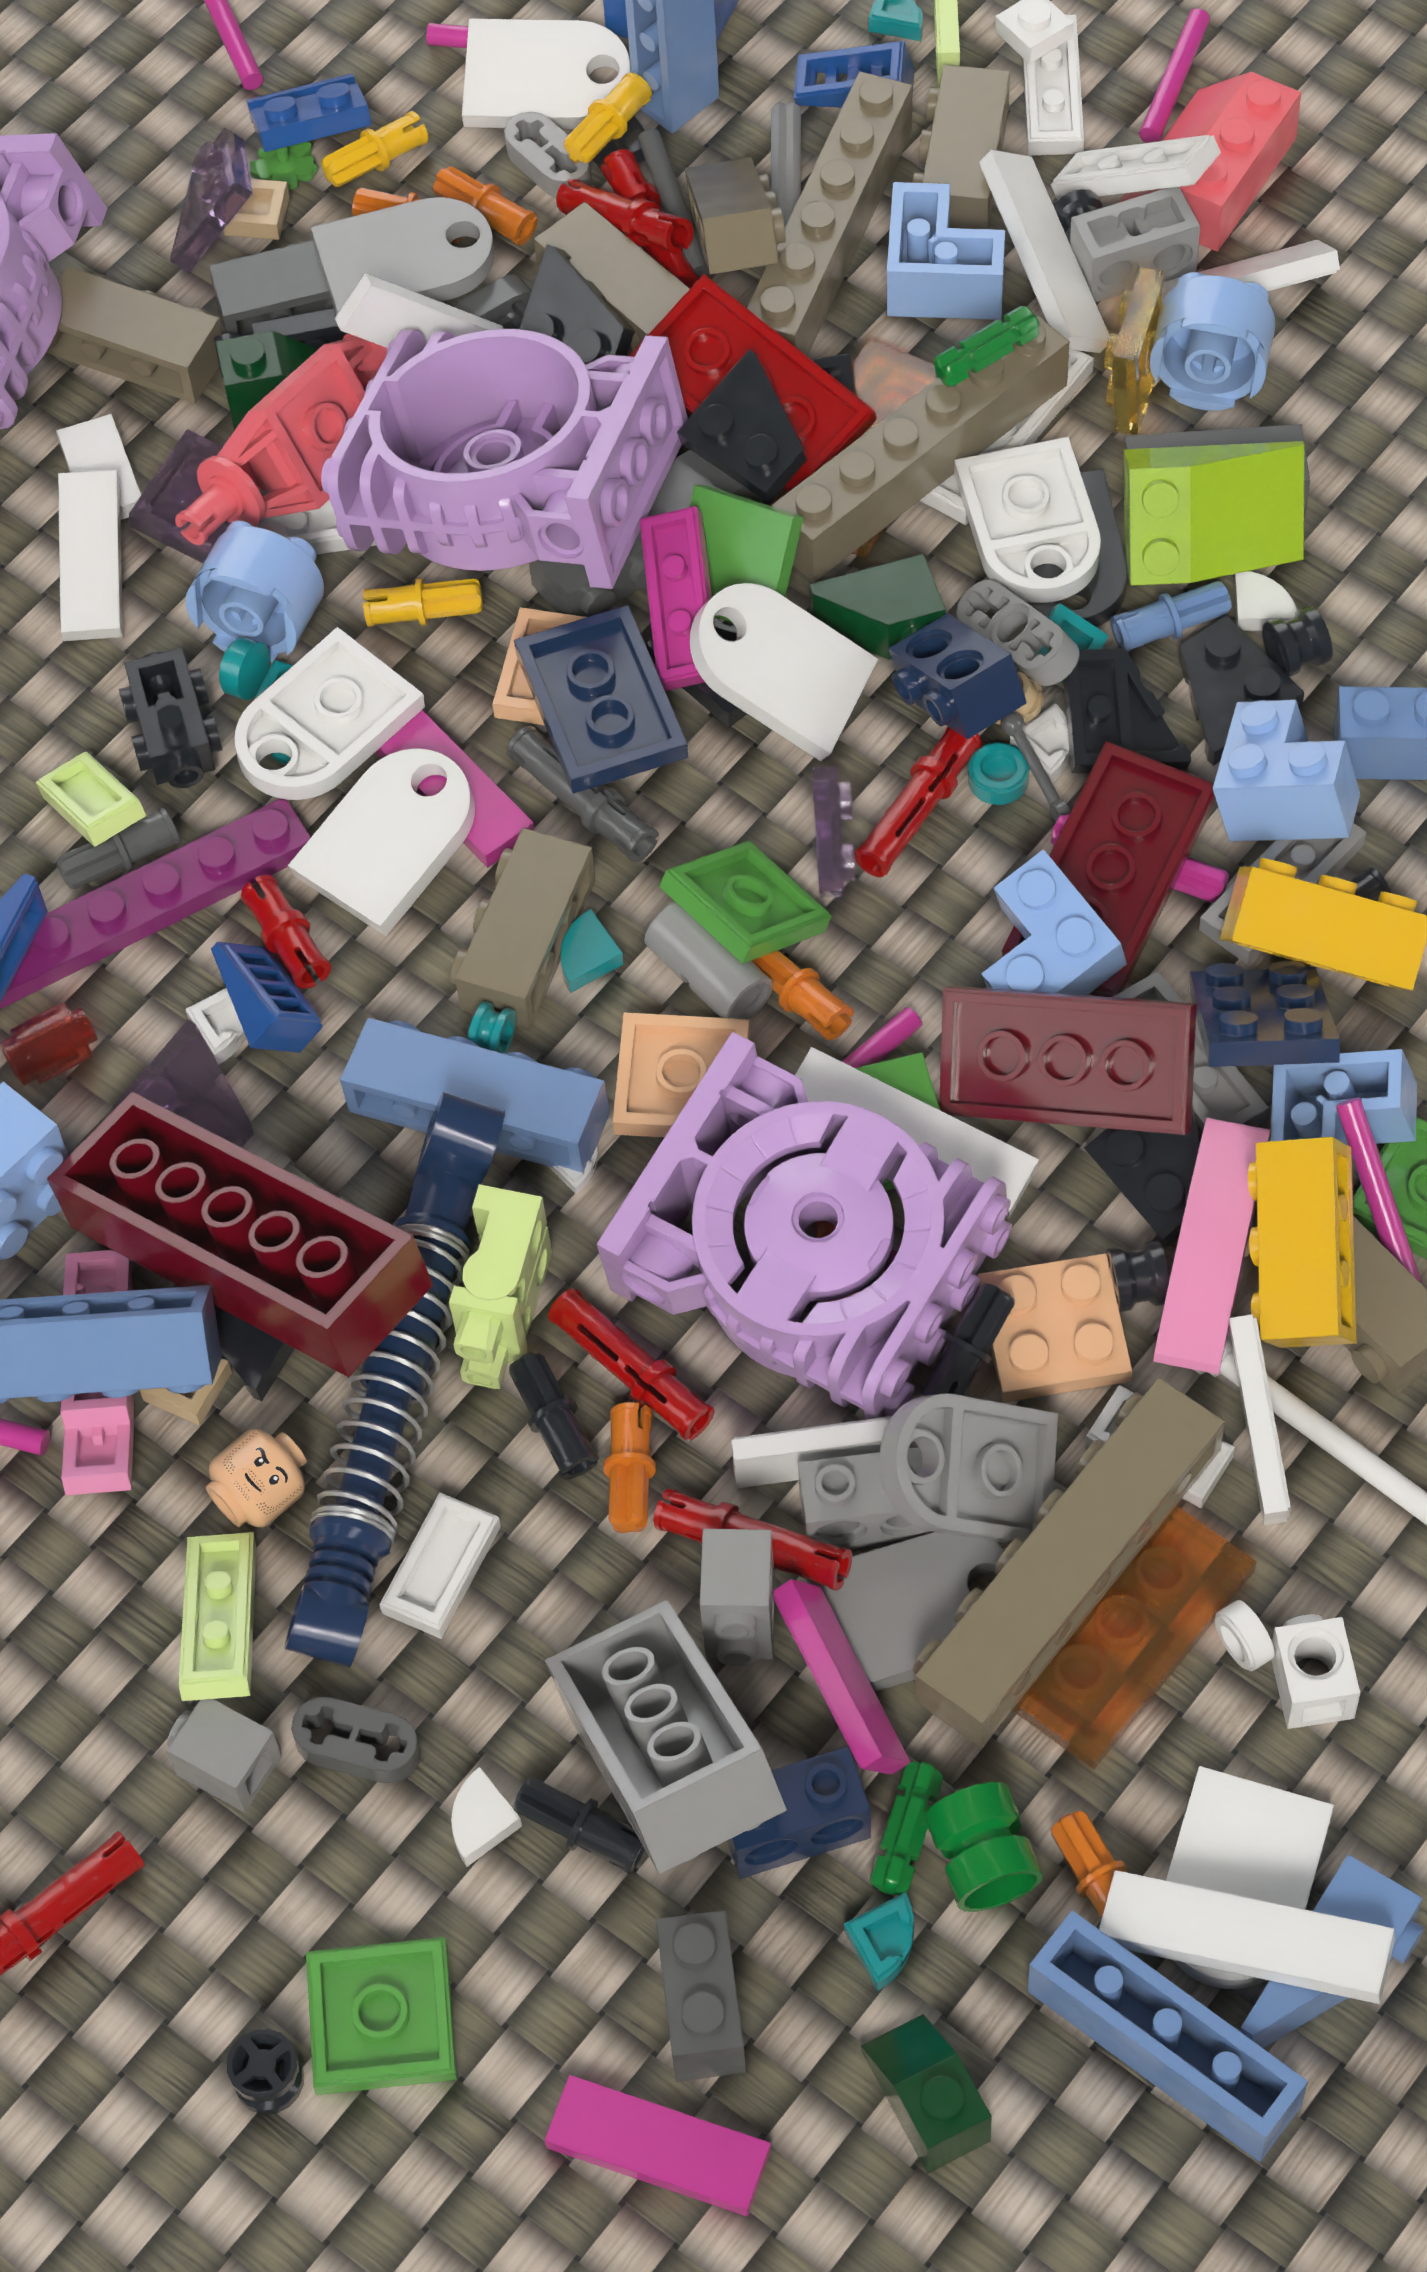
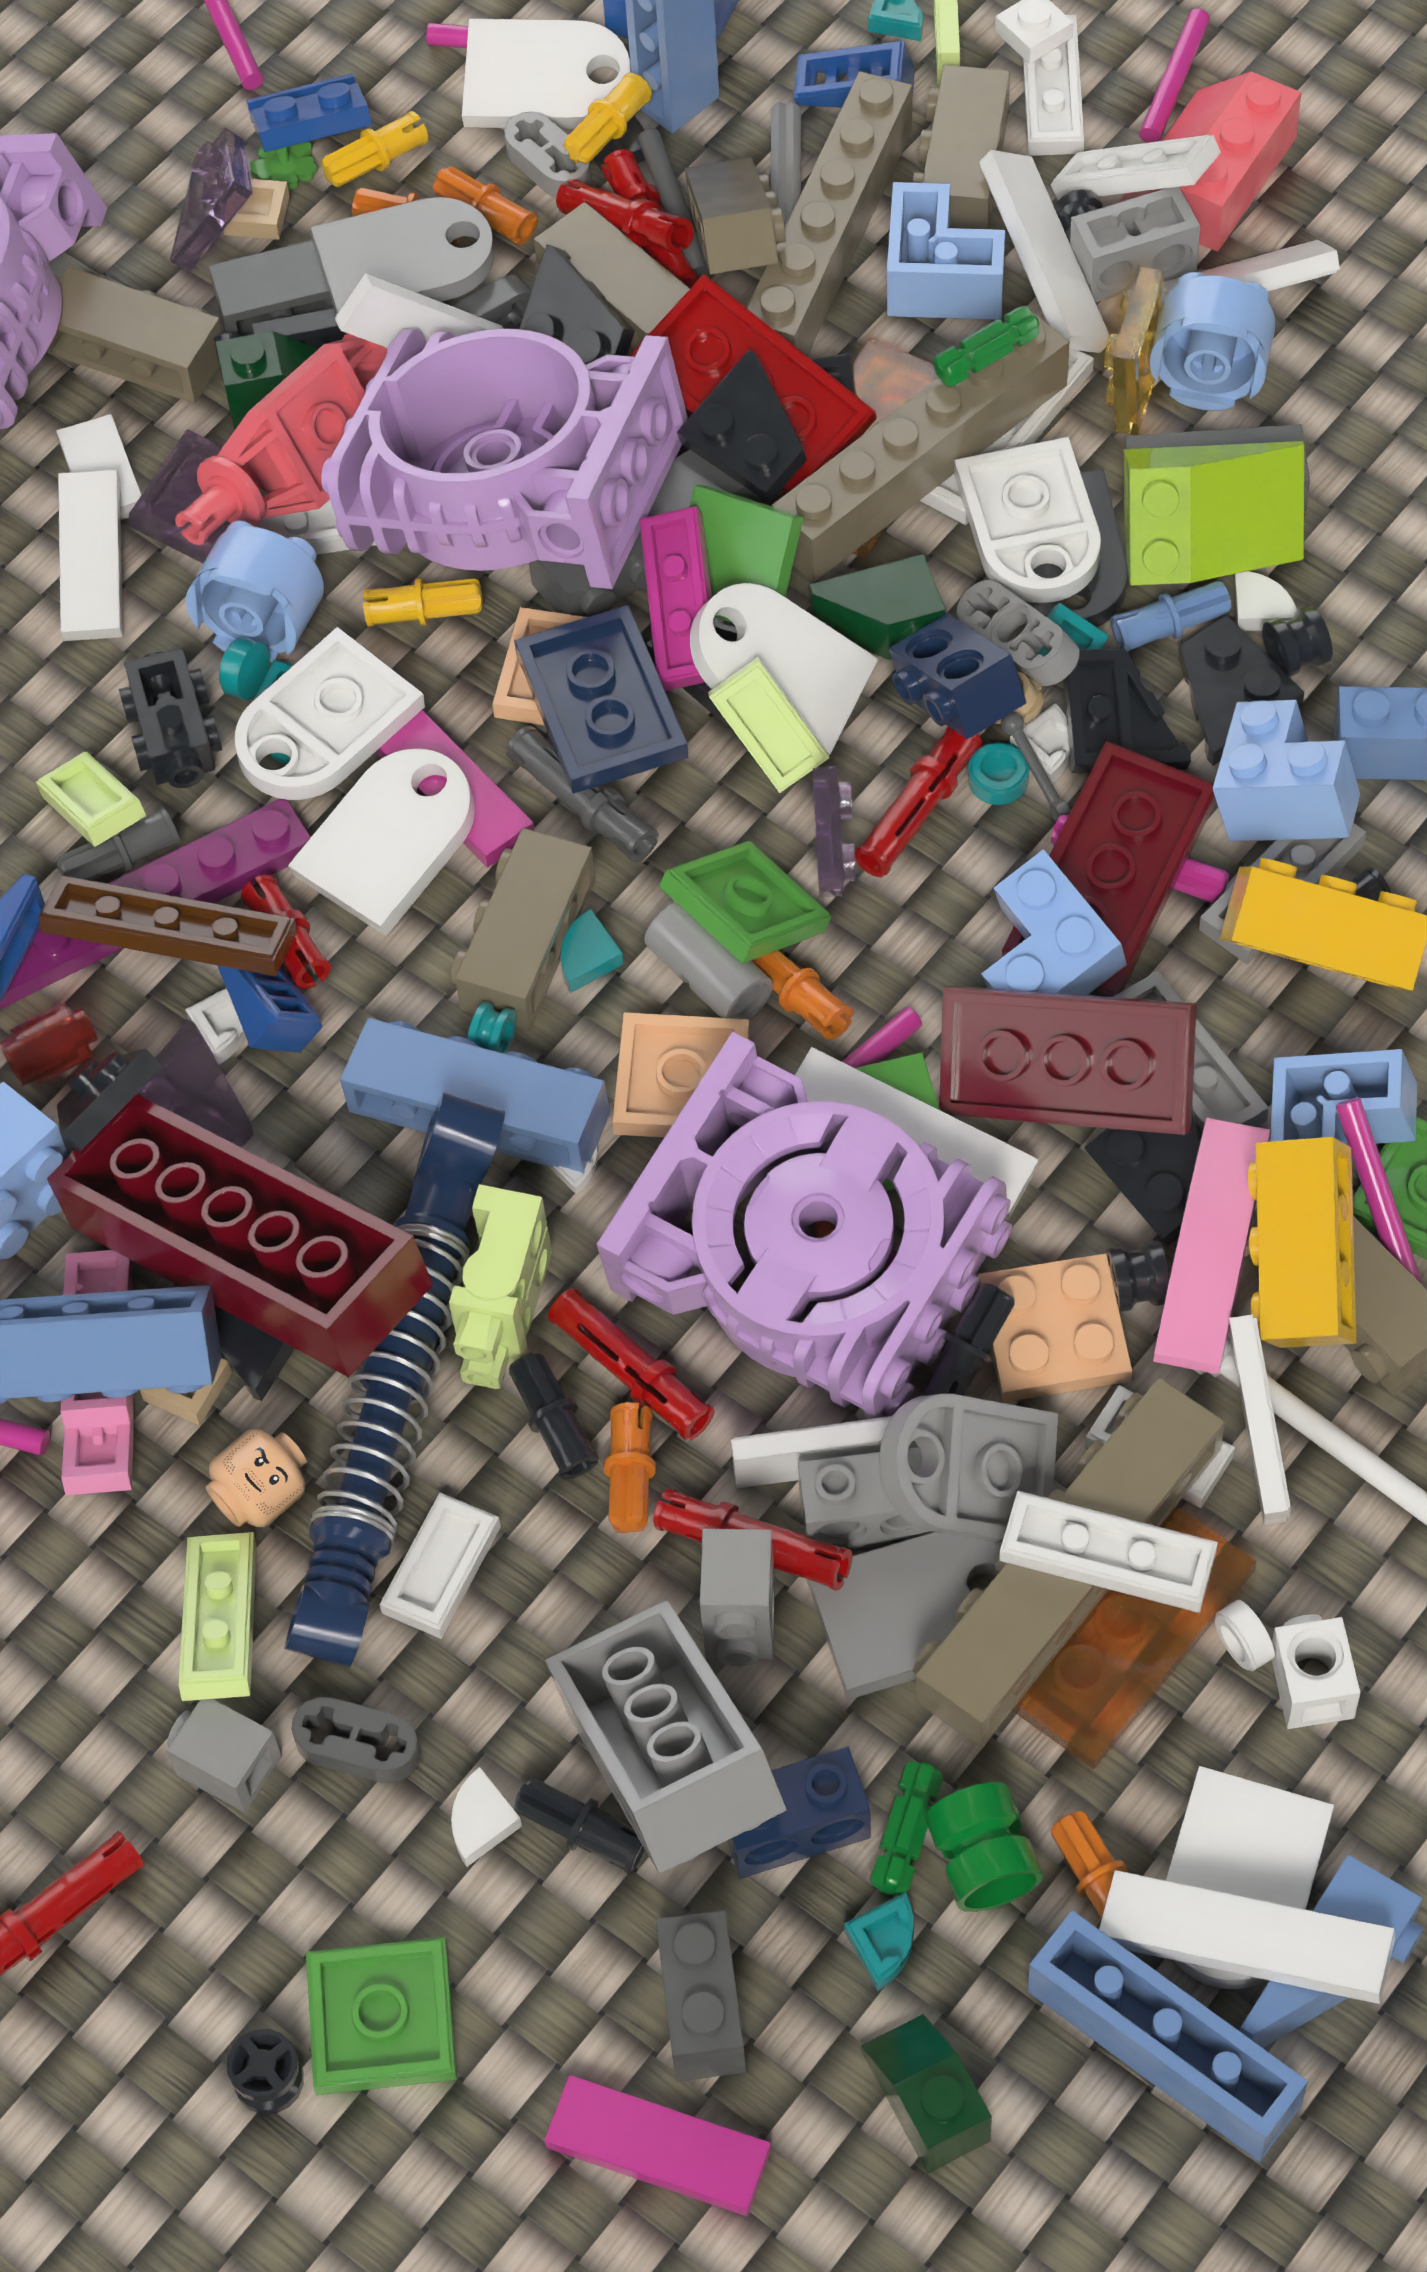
dark pink tile [772,1579,911,1775] -> none
dark blue plate [1190,961,1340,1067] -> none
none -> reddish brown tile [38,875,296,976]
none -> black wing [57,1048,163,1152]
none -> yellowish green tile [708,657,829,793]
none -> white tile [999,1491,1218,1613]

